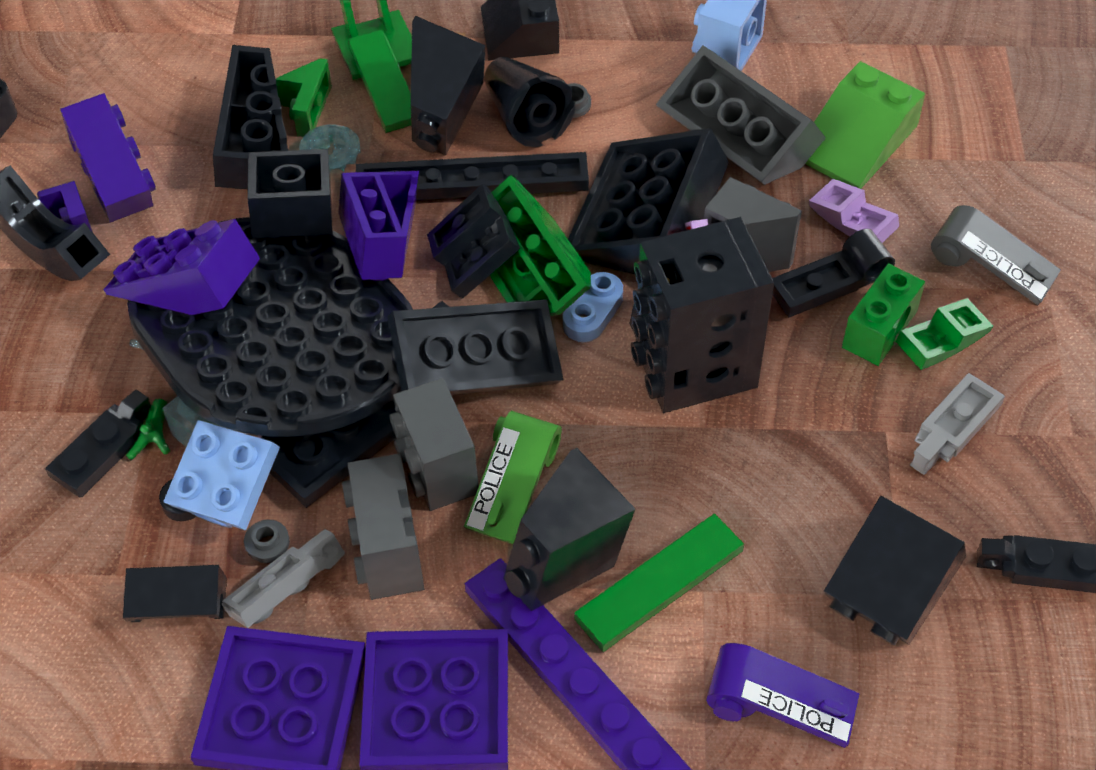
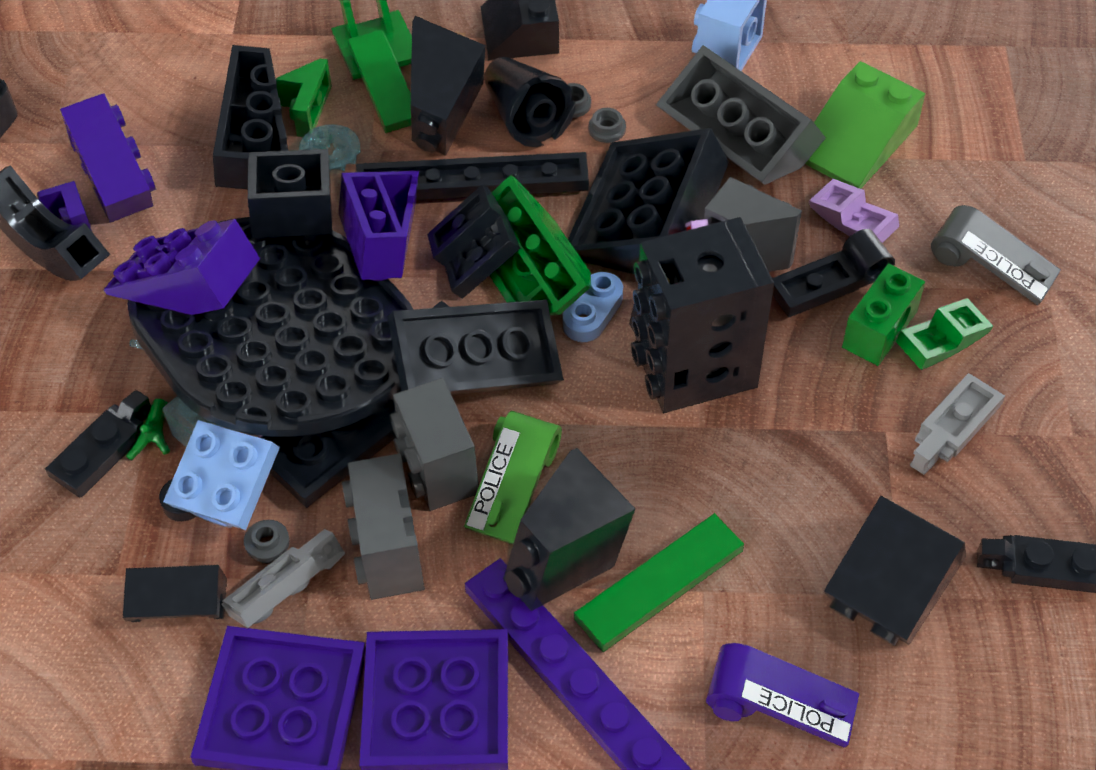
none -> dark grey plate [588,108,626,143]

